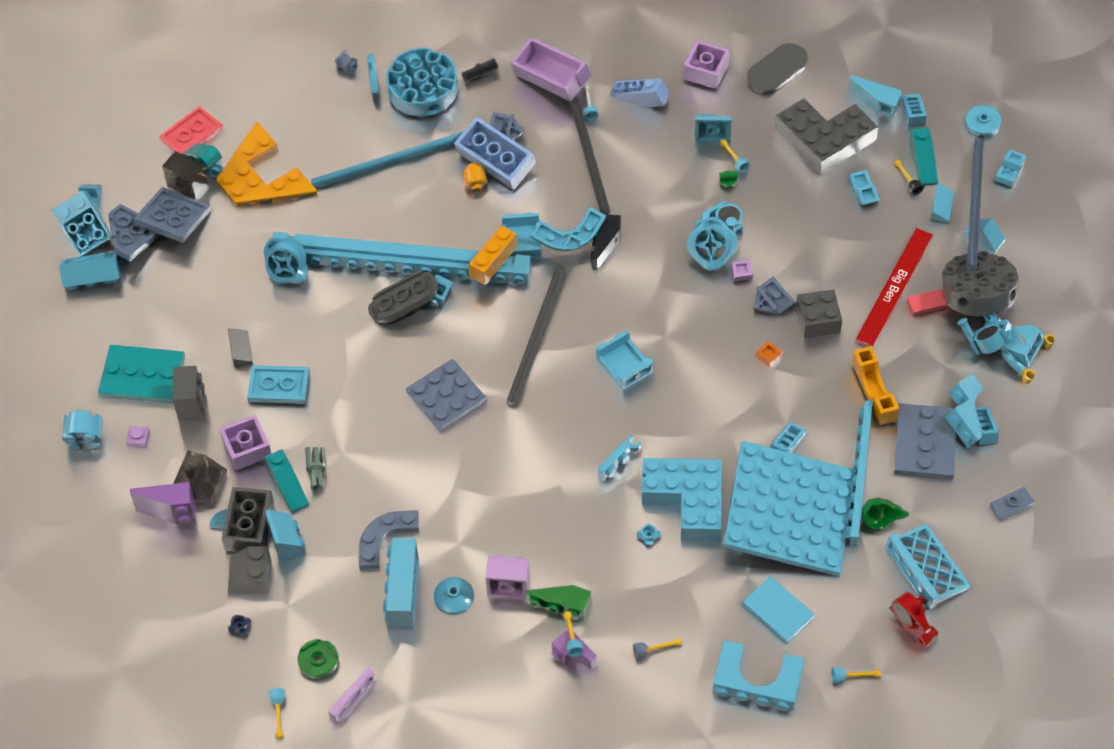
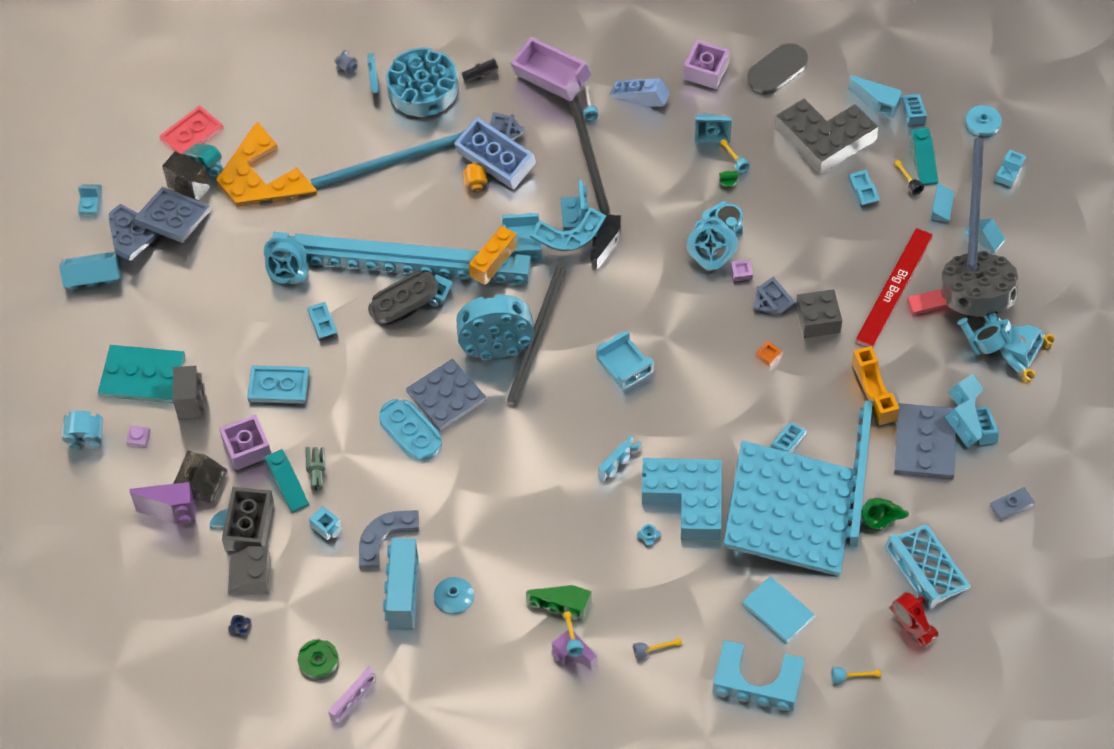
medium azure slope [52,190,112,257] -> none
slope [228,328,253,367] -> none
medium azure slope [265,510,305,563] -> none
hinge [269,688,286,739] -> none
lavender brick [486,555,530,599] -> none
none -> medium azure slope [307,302,338,339]
none -> medium azure brick [309,506,341,540]
none -> medium azure tile [379,399,442,461]
none -> medium azure brick [456,294,534,361]
none -> medium azure bracket [561,180,588,231]

